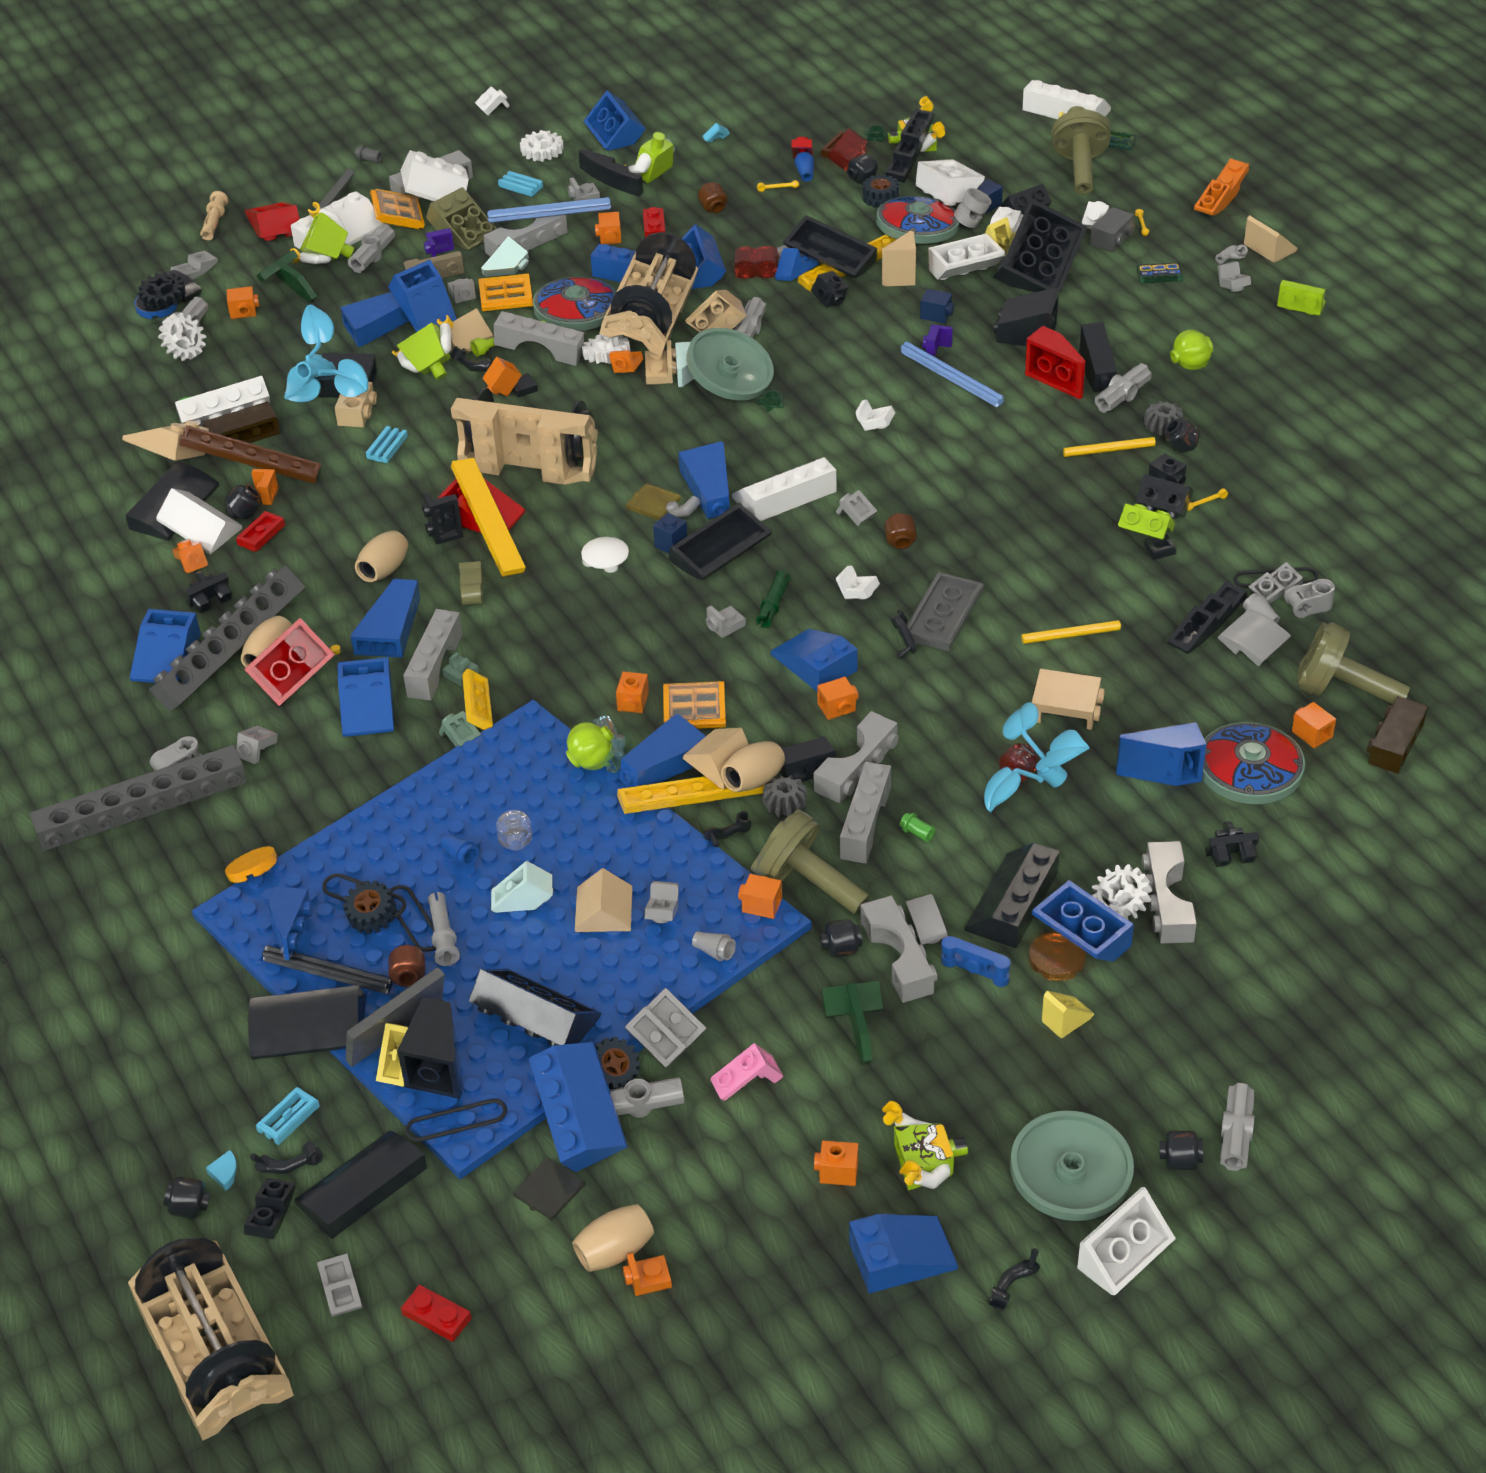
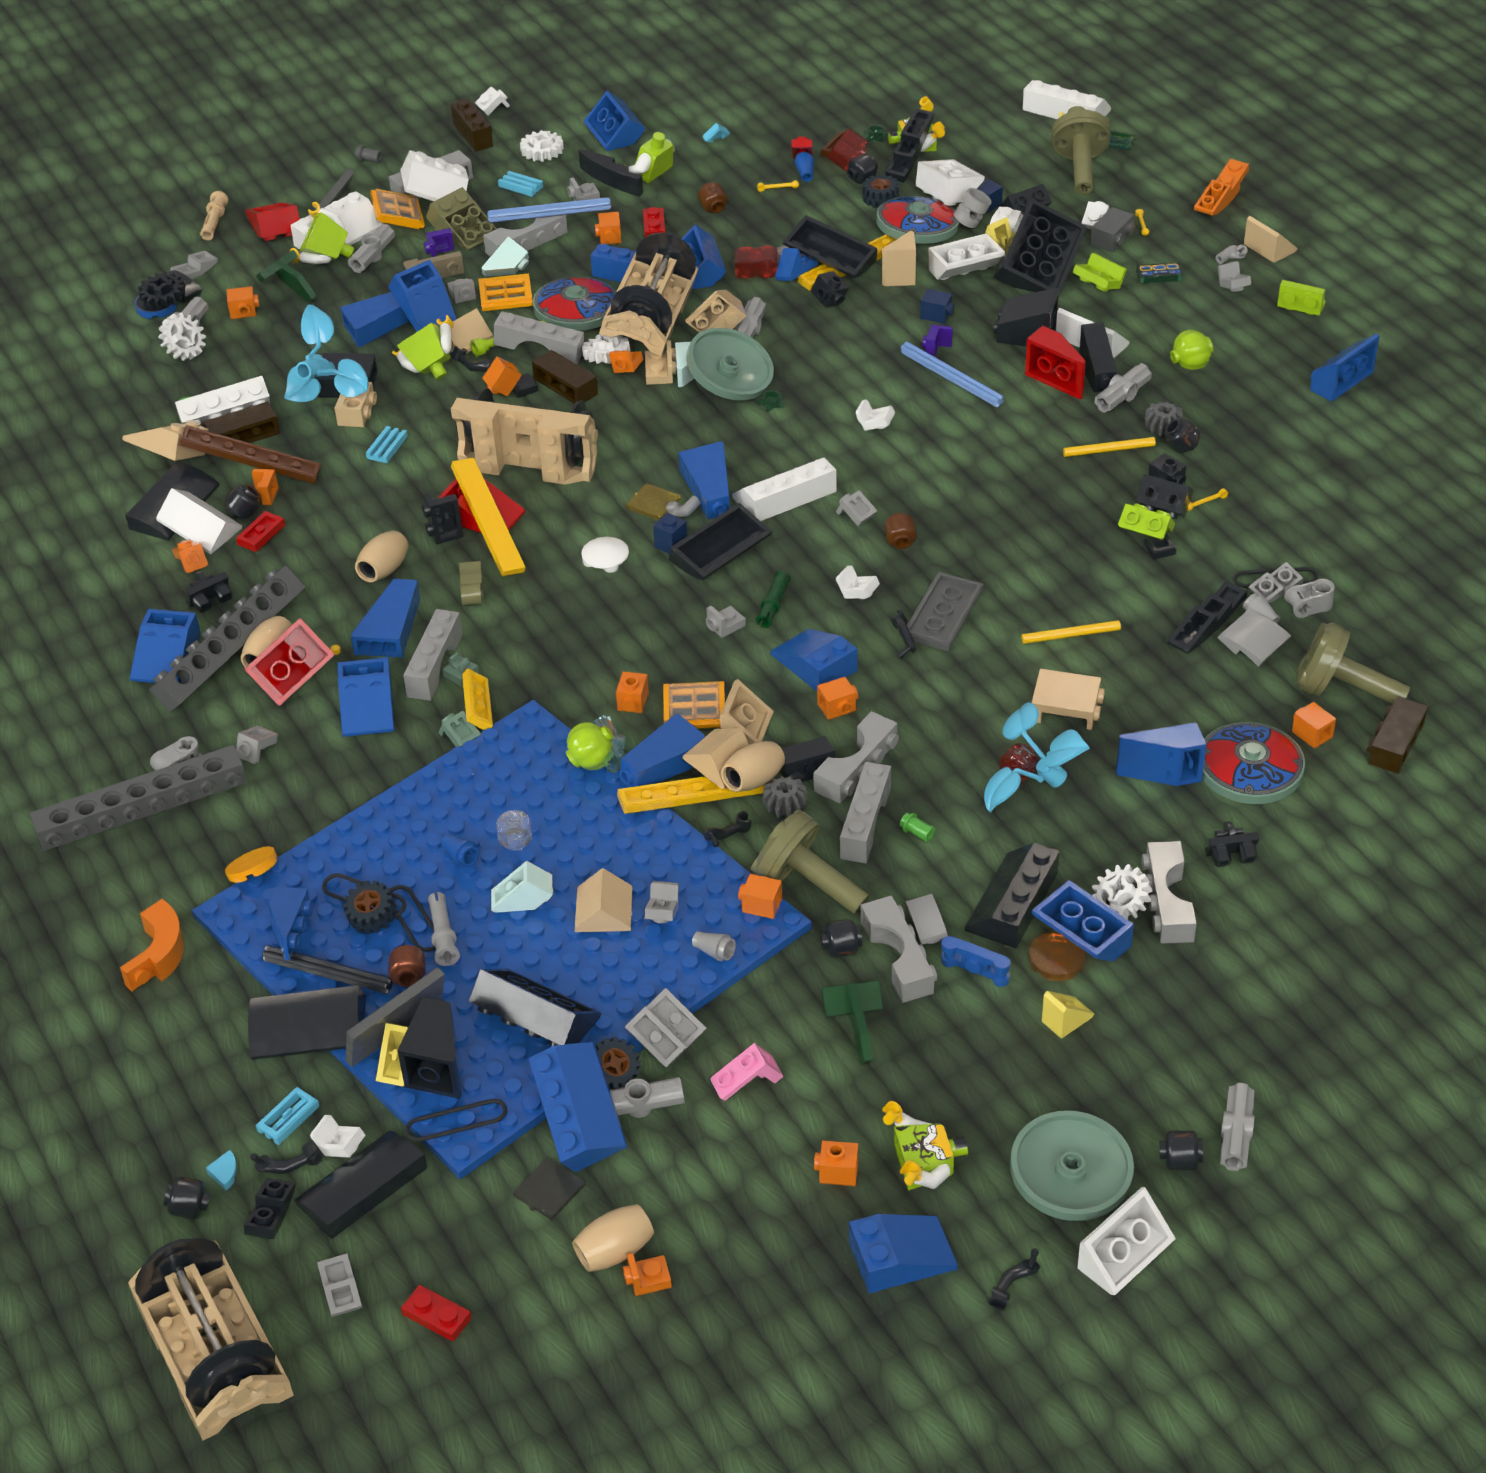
none -> orange arch [120,899,184,991]
none -> white bracket [310,1115,365,1157]
none -> dark brown brick [451,99,493,152]
none -> dark brown brick [532,350,598,404]
none -> tan slope [720,679,774,744]
none -> white slope [1056,308,1130,358]
none -> lime bracket [1073,253,1127,291]
none -> blue slope [1310,334,1380,402]

